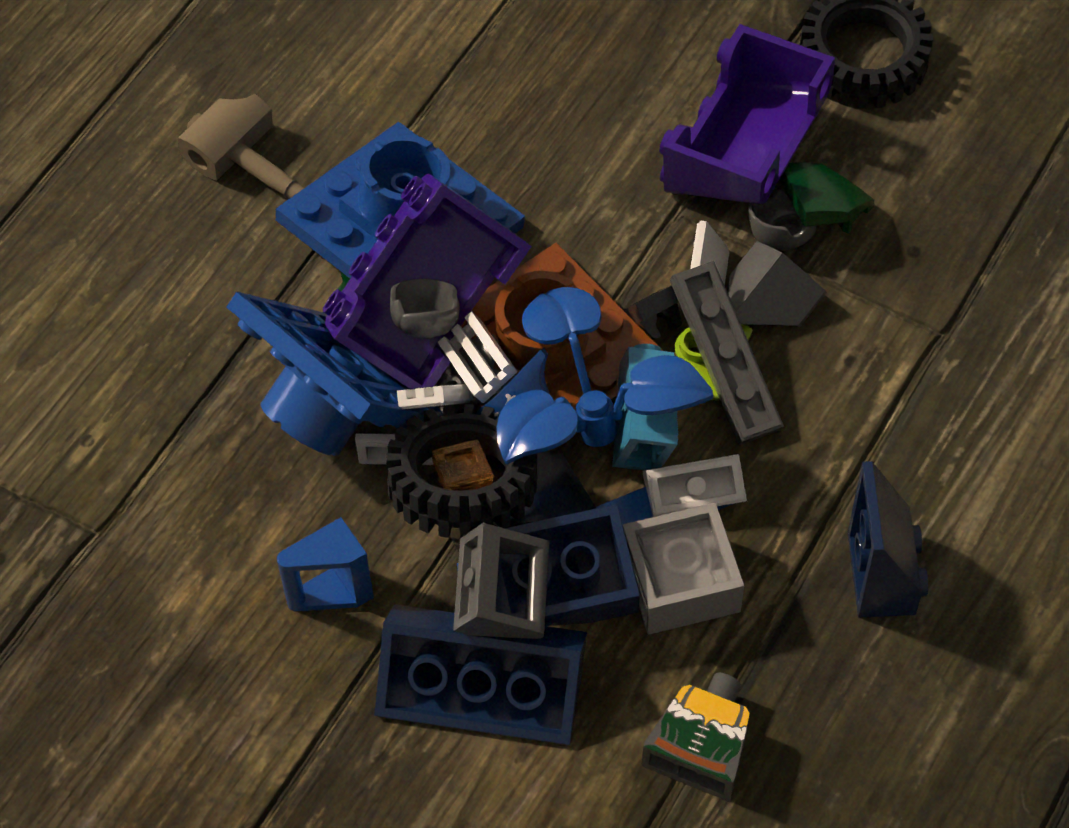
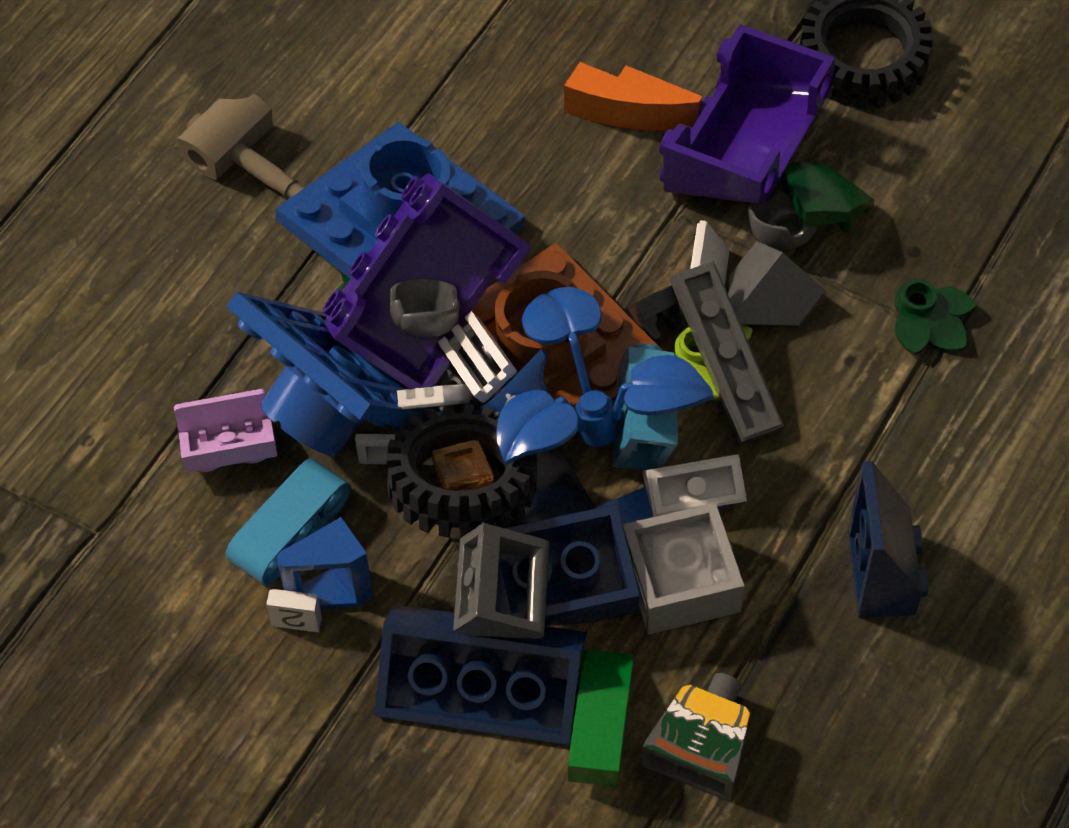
none -> lavender bracket [174,389,277,473]
none -> dark azure beam [226,458,351,586]
none -> white tile [266,589,322,632]
none -> orange slope [564,62,703,131]
none -> green slope [568,649,634,787]
none -> dark green plate [894,279,976,355]

